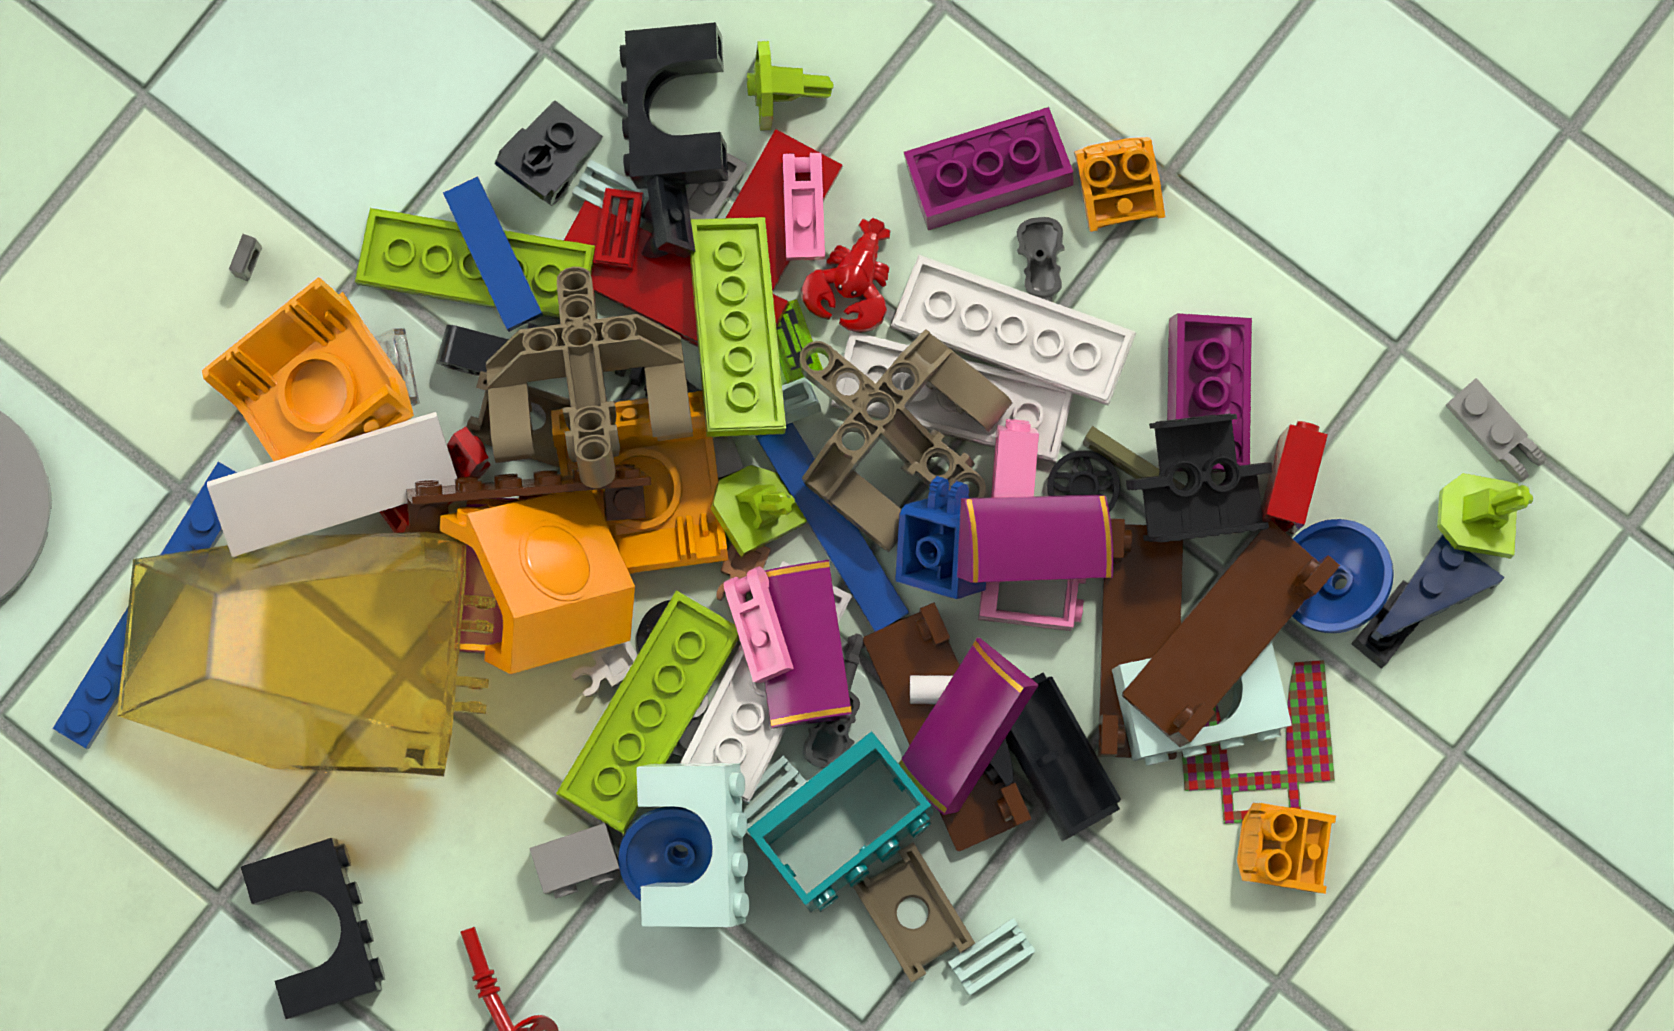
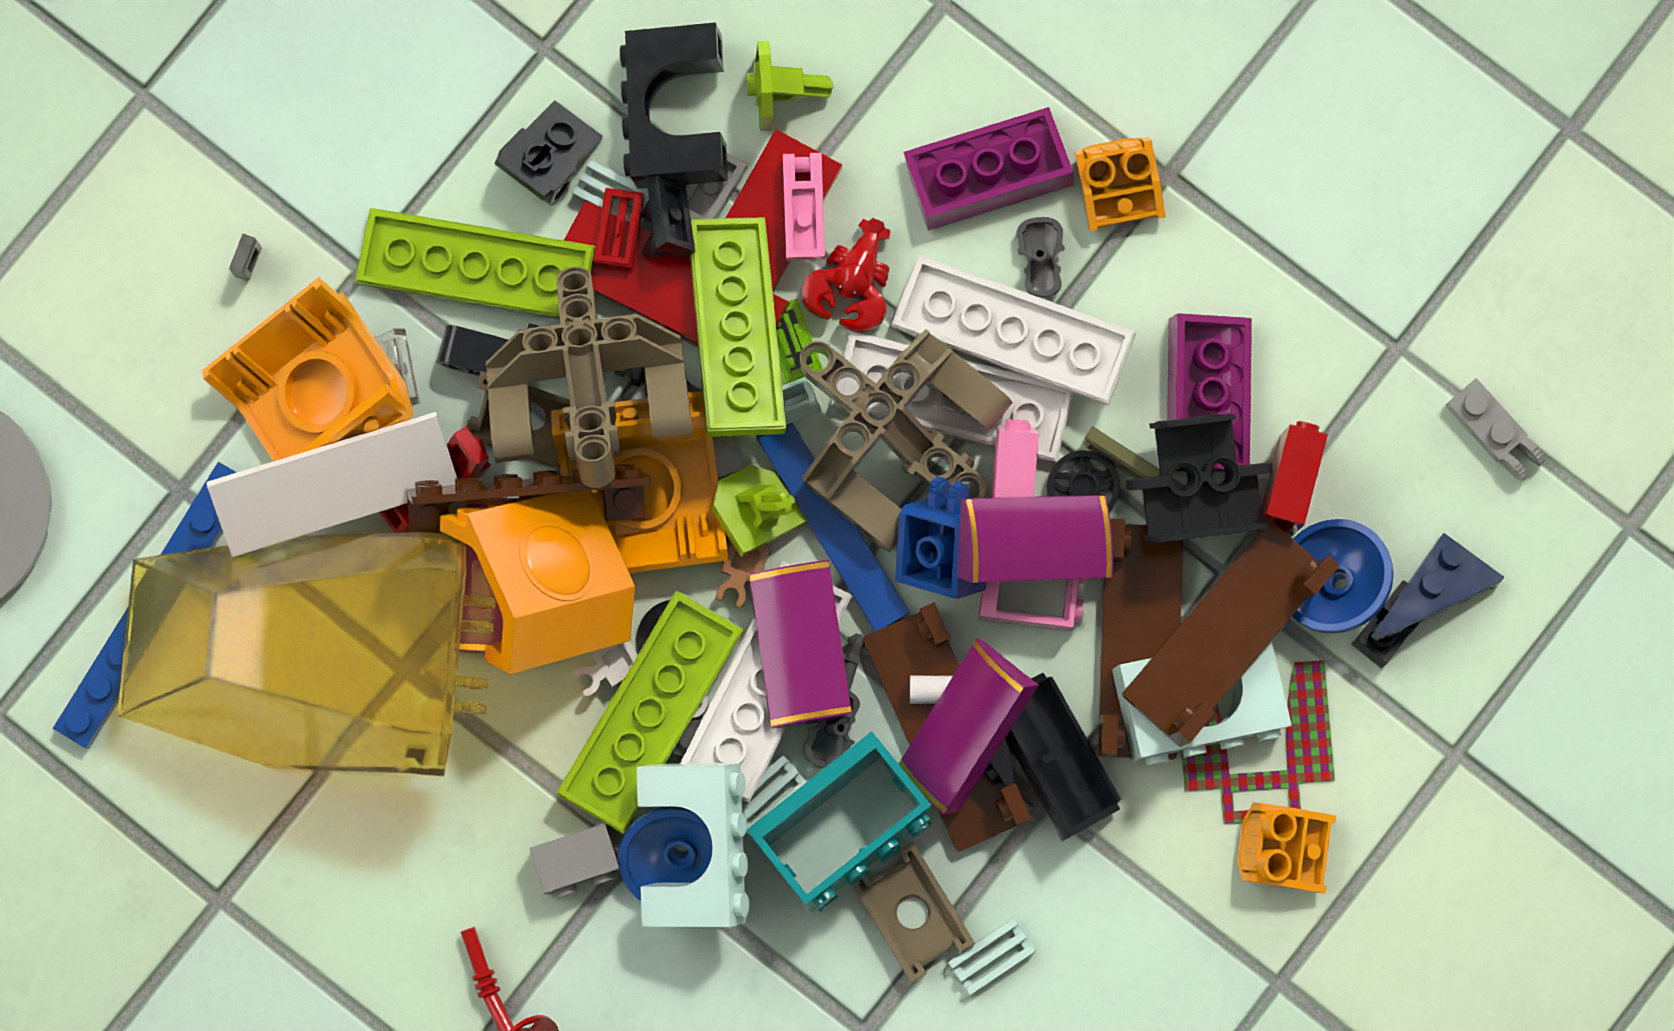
black arch [240,838,385,1019] -> none
blue tile [443,176,543,332] -> none
bright pink plate [724,566,794,683] -> none
lime piece [1437,473,1533,559] -> none

